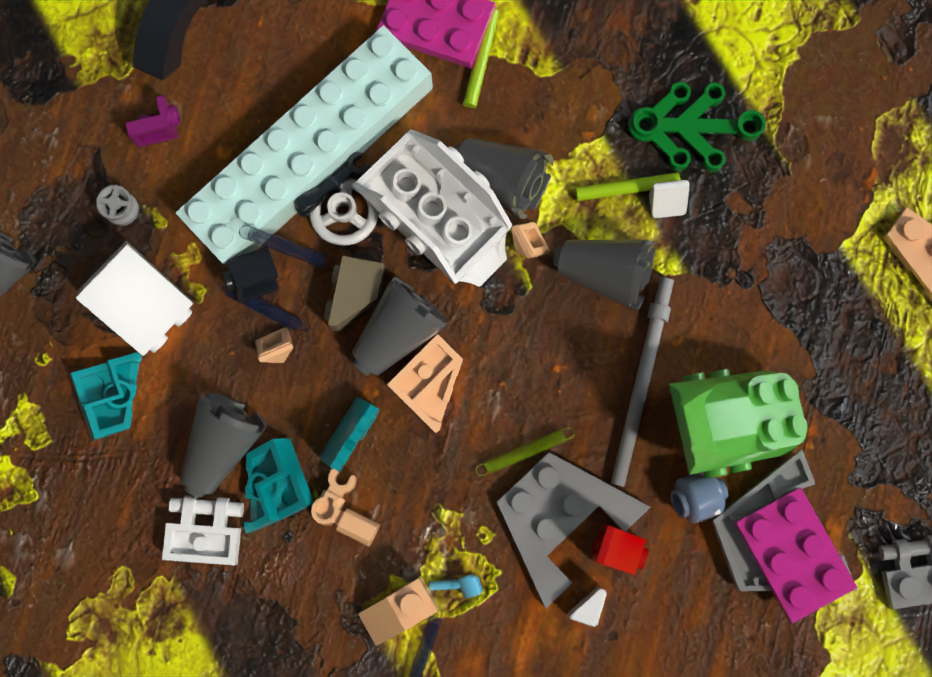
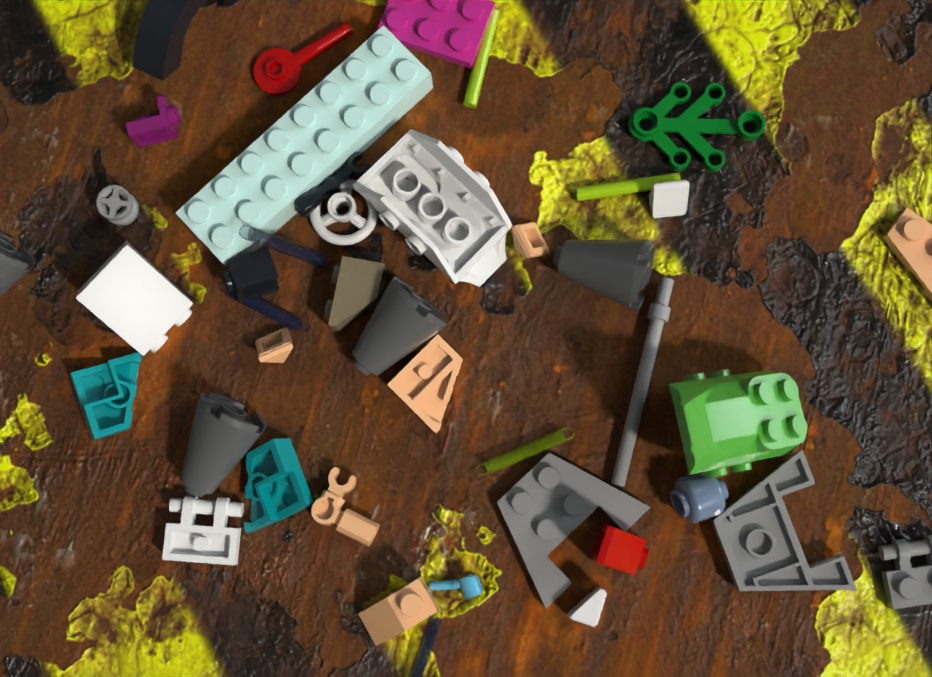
teal slope [319,396,380,472] -> none
dark grey cone [455,138,554,219] -> none
dark pink plate [733,487,858,623] -> none
none -> red piece [254,22,353,96]

